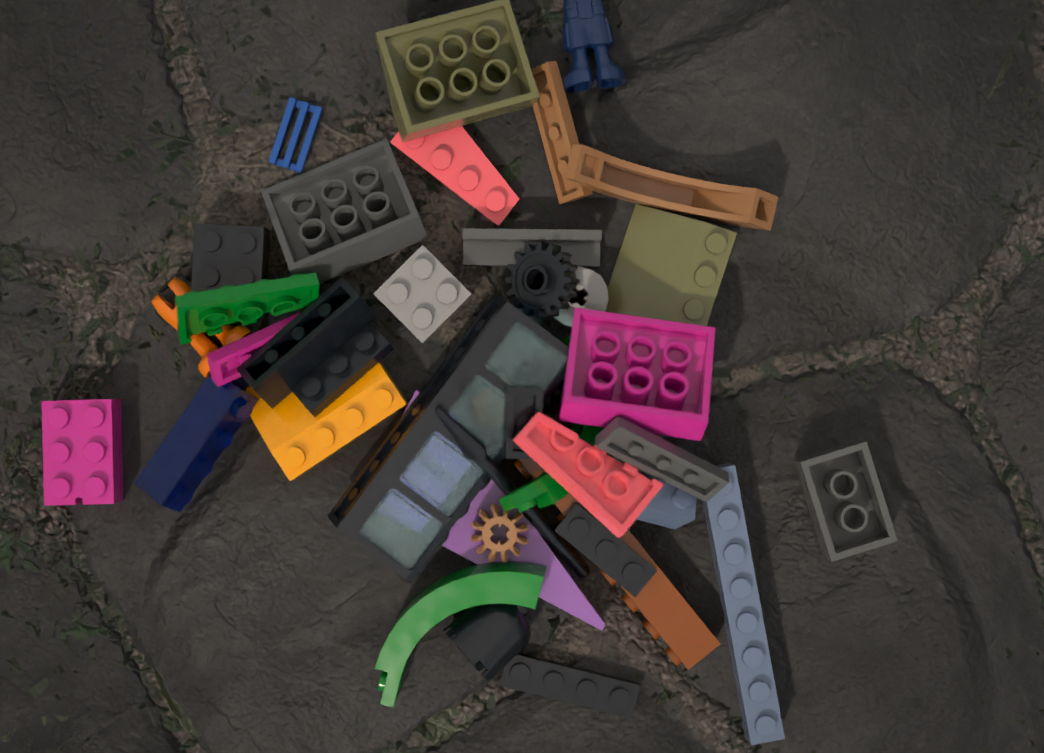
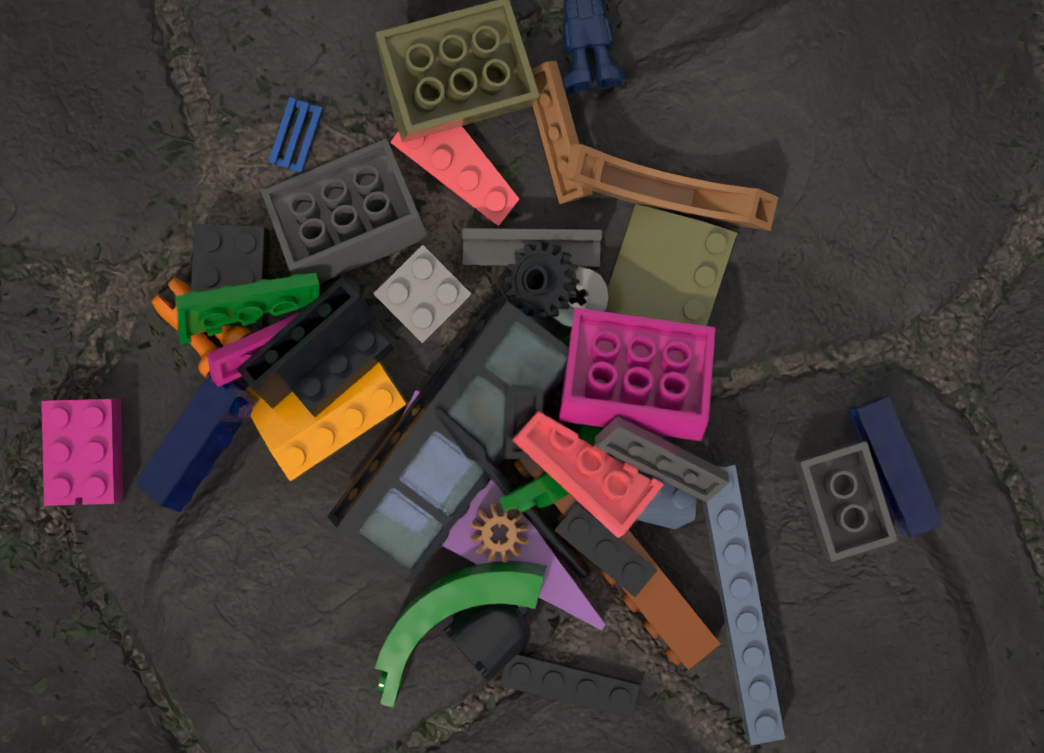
none -> clear blue brick [849,396,944,538]

